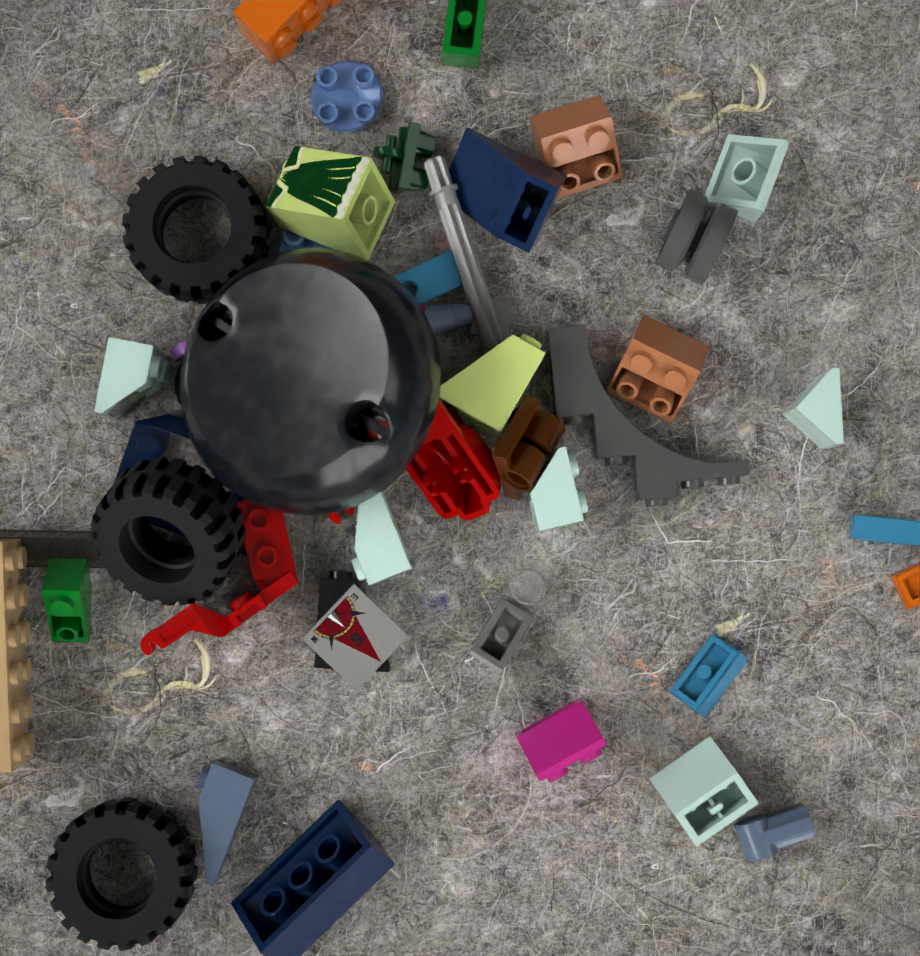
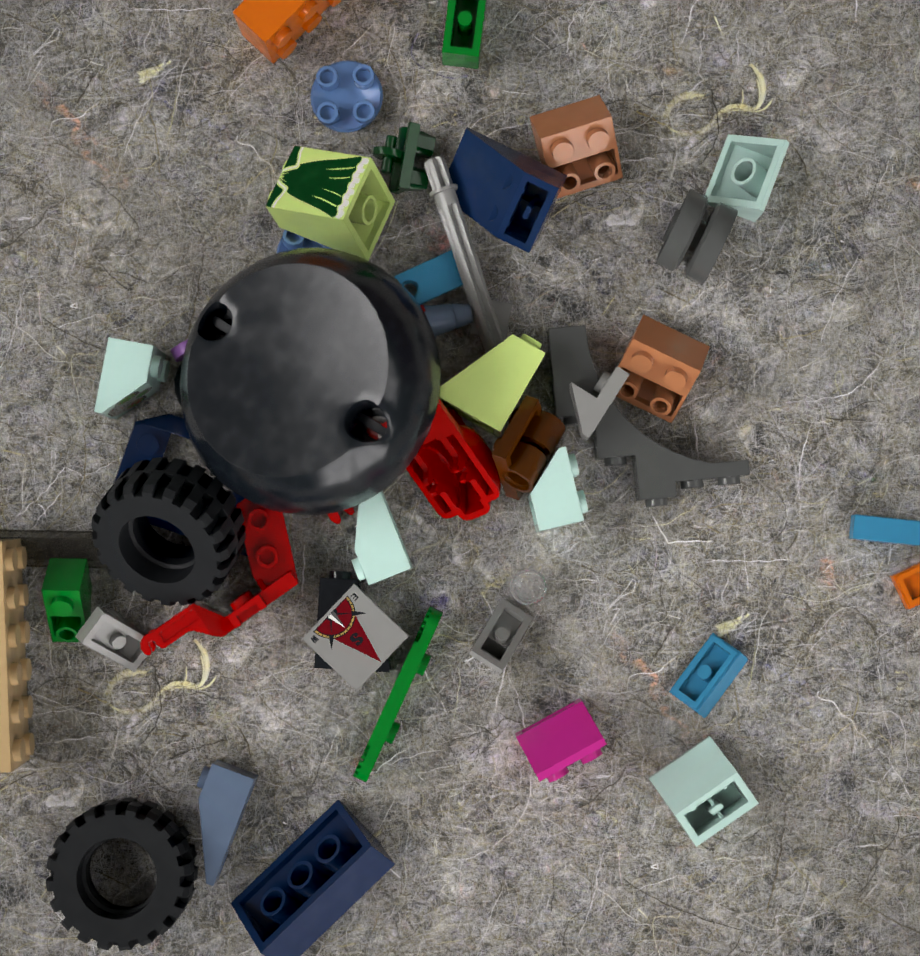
black tyre [122,155,270,304] -> none
sand blue piece [734,804,815,862] -> none
light aqua slope [782,368,844,449] -> none
none -> light grey slope [75,606,147,672]
none -> green piece [353,606,443,782]
none -> light grey slope [569,366,630,441]

